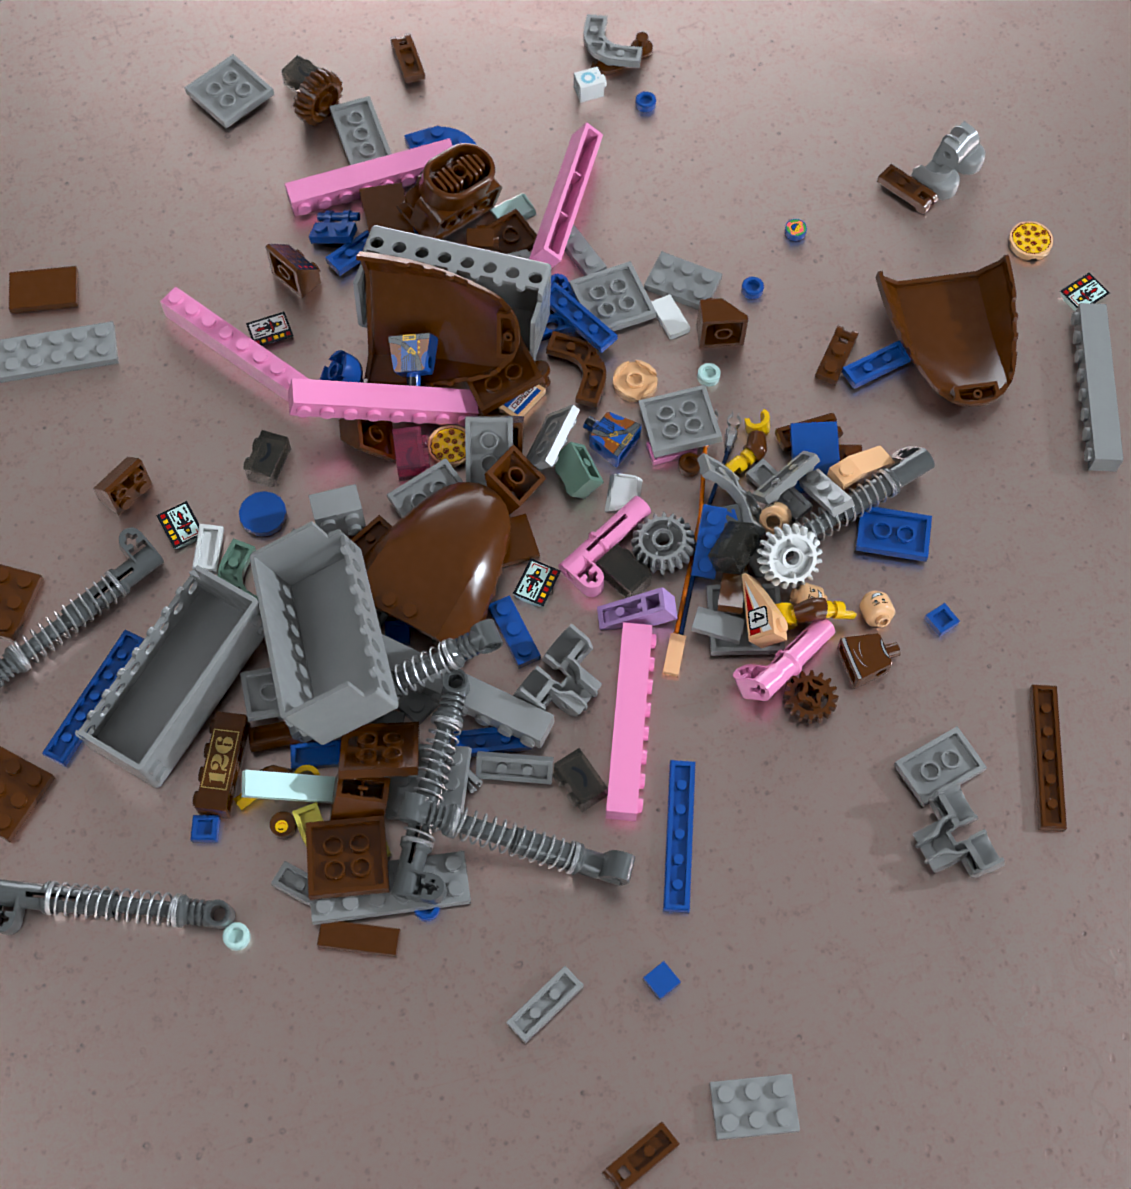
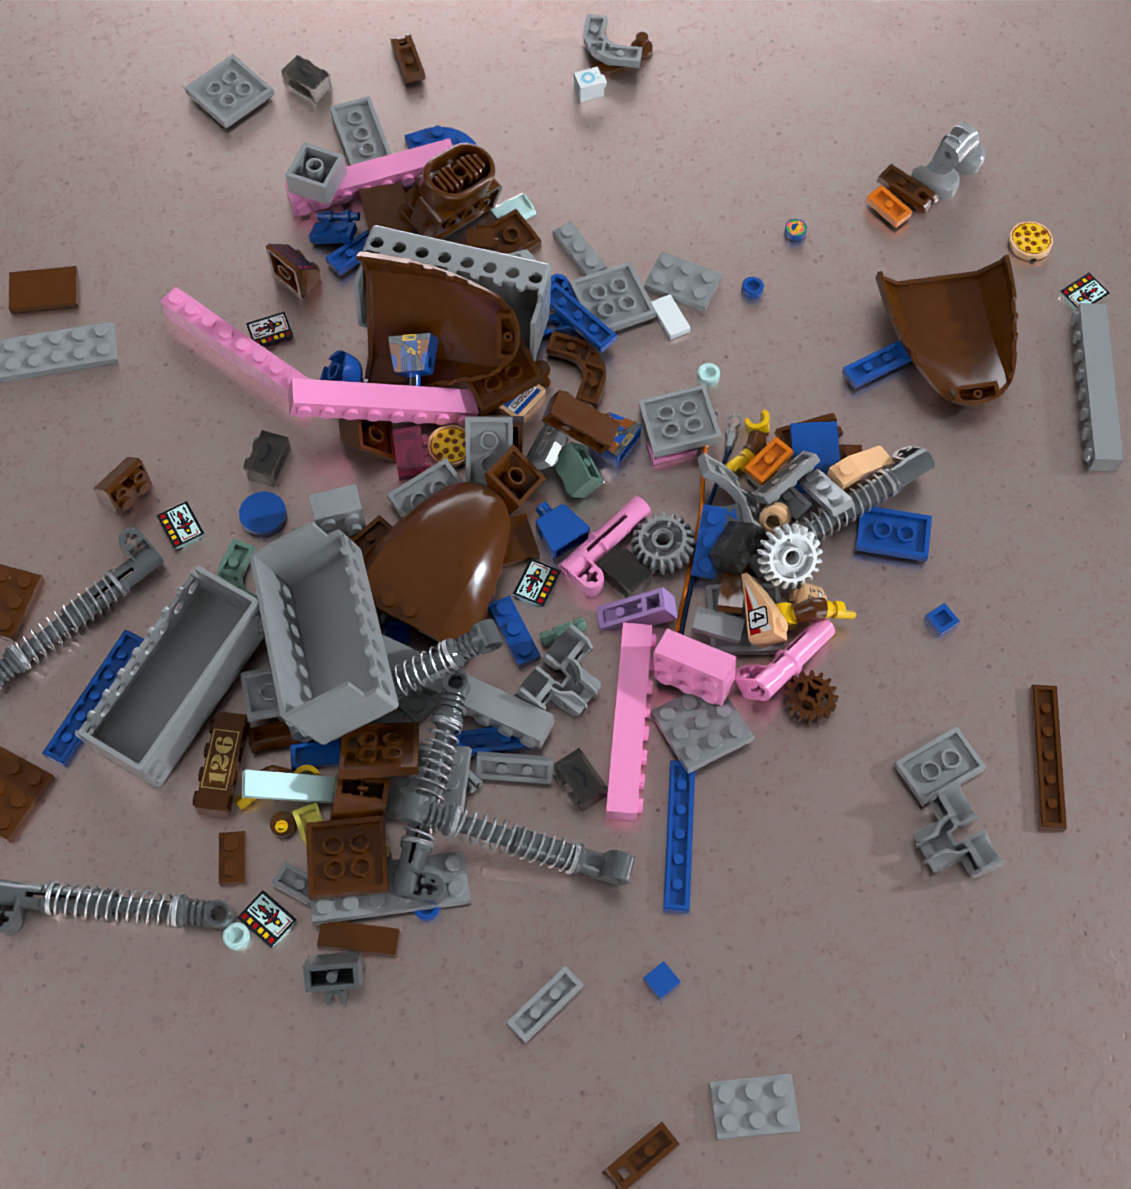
blue tile [190,815,220,843] -> none
white tile [192,523,224,574] -> none
reddish brown gear [293,68,343,126] -> none
bright pink brick [529,122,603,268] -> none
white piece [605,473,643,514] -> none
light nougat tile [613,360,658,403] -> none
blue tile [635,91,656,113] -> none
reddish brown tile [678,452,700,477] -> none
reddish brown slope [696,298,749,348] -> none
reddish brown plate [815,325,859,386] -> none
reddish brown torso [837,633,901,689] -> none
light nougat head [859,591,895,627] -> none
none -> reddish brown plate [219,831,247,886]
none -> piece [237,890,297,948]
none -> light grey brick [285,143,347,205]
none -> dark grey brick [303,951,363,1005]
none -> blue torso [535,502,590,561]
none -> sand green axle [540,617,587,646]
none -> reddish brown brick [541,390,620,454]
none -> light grey plate [651,693,754,774]
none -> bright pink brick [654,629,736,706]
none -> orange plate [744,437,794,486]
none -> orange plate [865,185,913,228]

